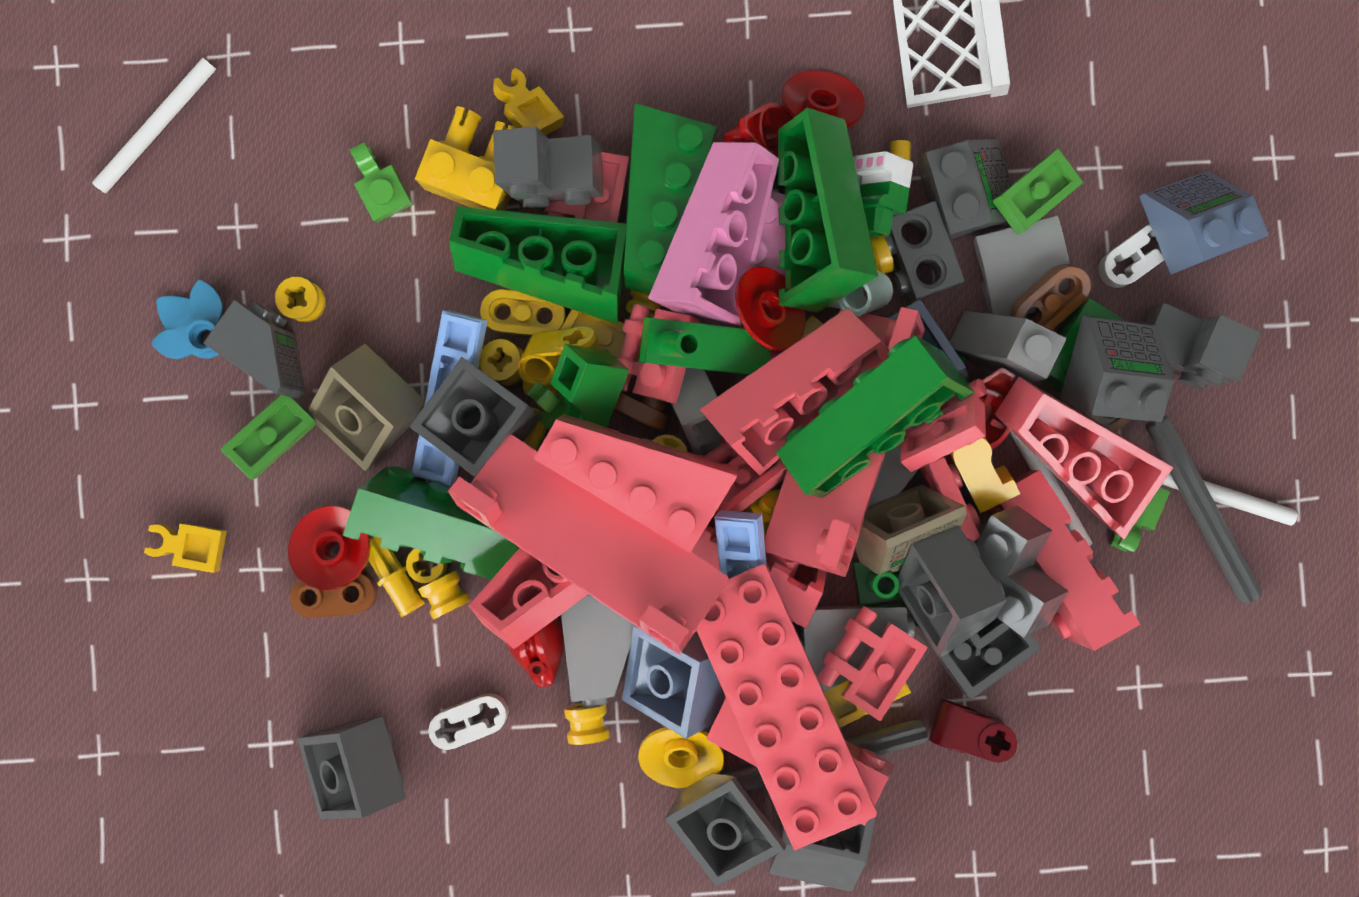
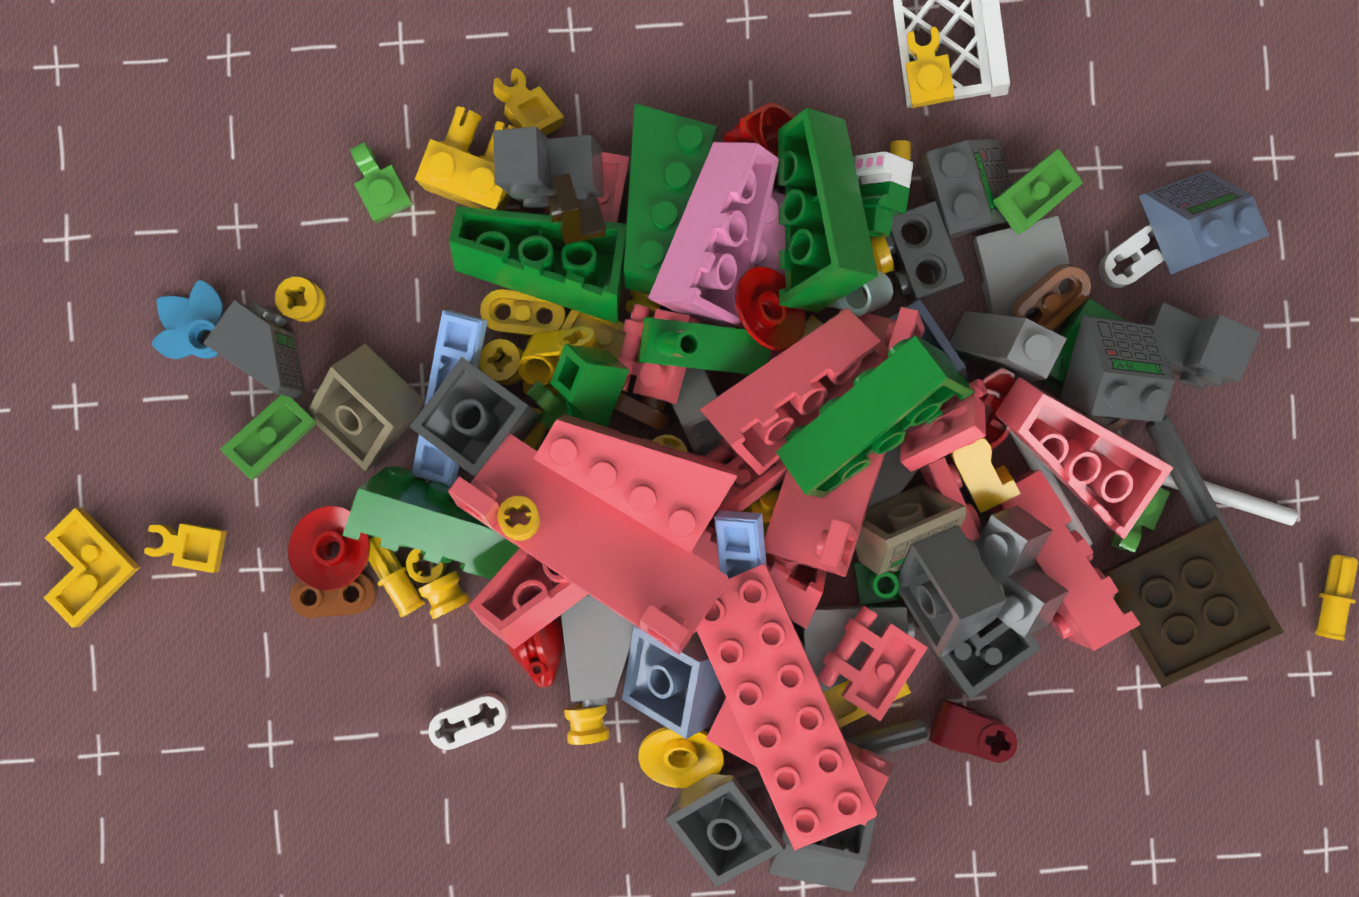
white bar [92,58,216,194] -> none
dark grey slope [297,716,406,820] -> none
red dish [781,70,865,128] -> none
none -> yellow plate [43,507,141,628]
none -> yellow bush [497,496,540,541]
none -> dark brown bracket [546,173,606,244]
none -> yellow plate [905,27,955,108]
none -> dark brown plate [1102,516,1284,688]
none -> yellow axle [1315,554,1358,641]

